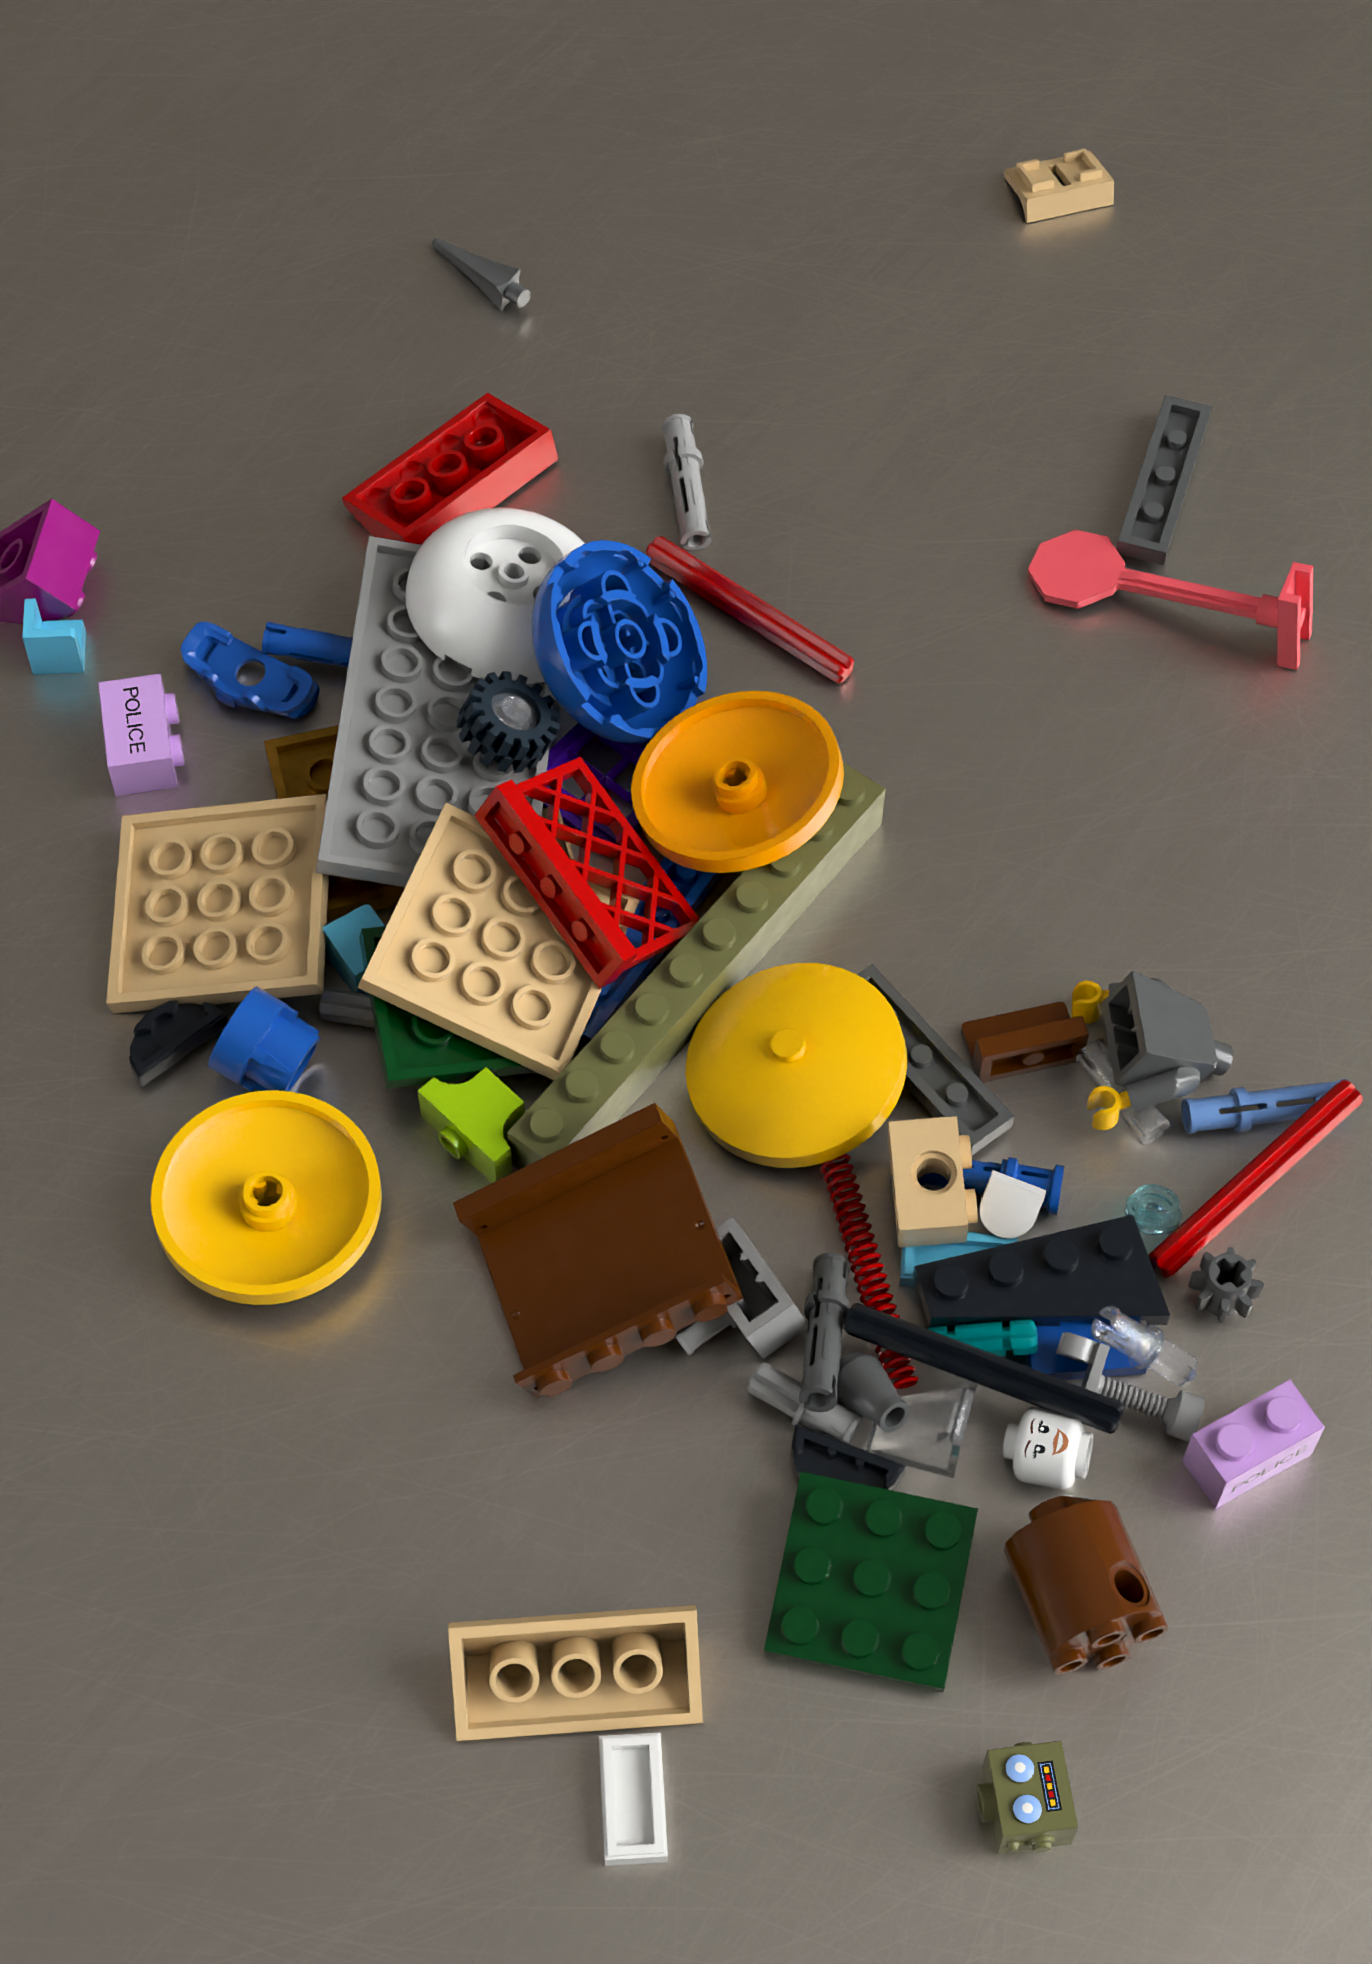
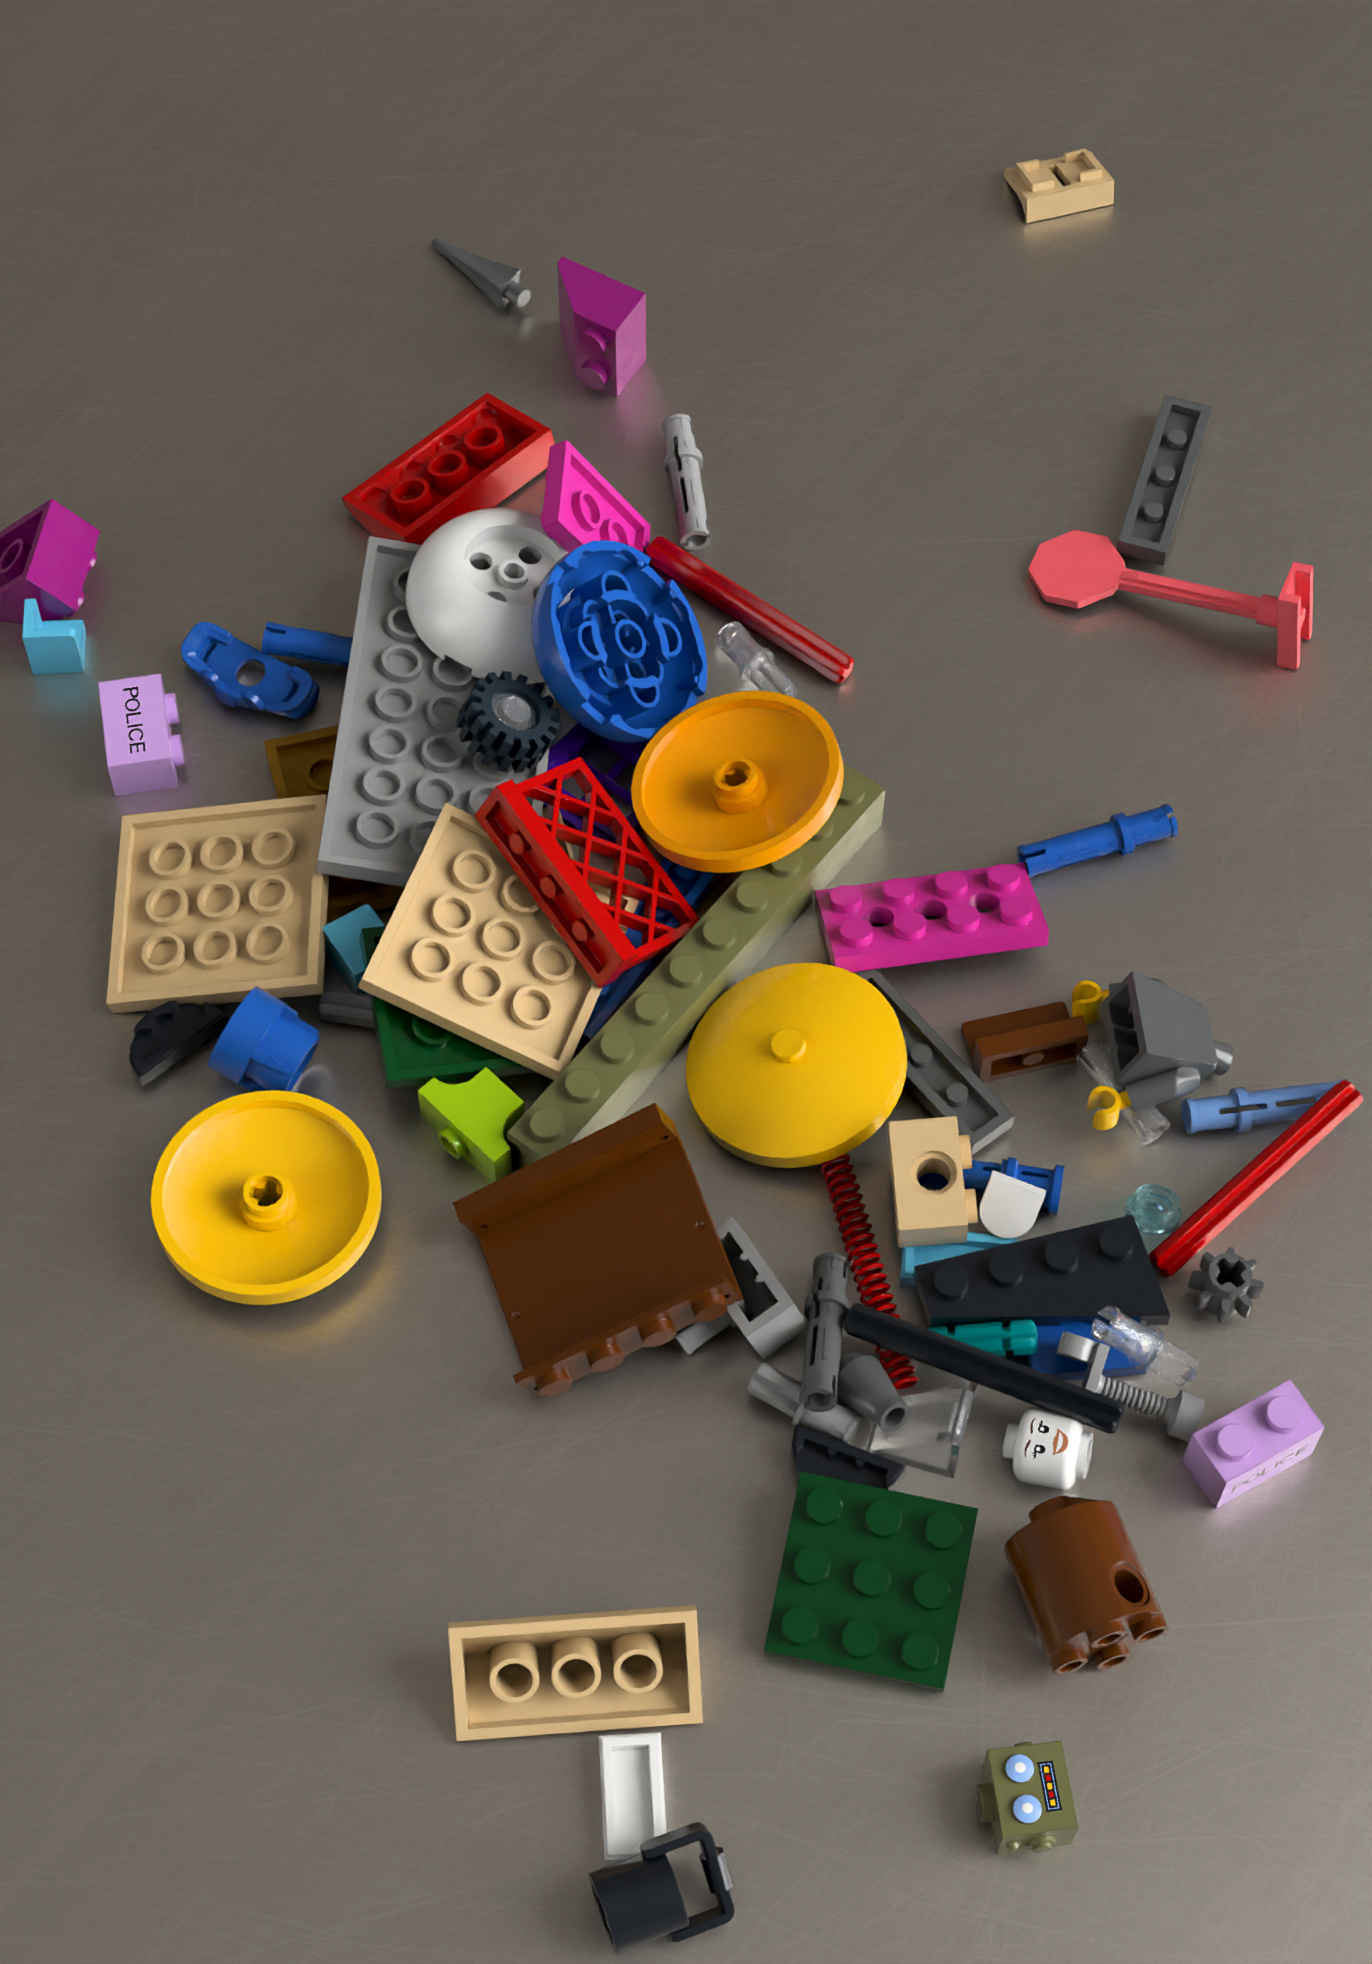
none -> dark pink plate [541,440,651,556]
none -> magenta slope [557,256,646,397]
none -> black piece [588,1822,735,1955]
none -> clear axle [715,621,798,698]
none -> dark pink plate [815,863,1049,972]
none -> blue pin [1017,804,1178,878]

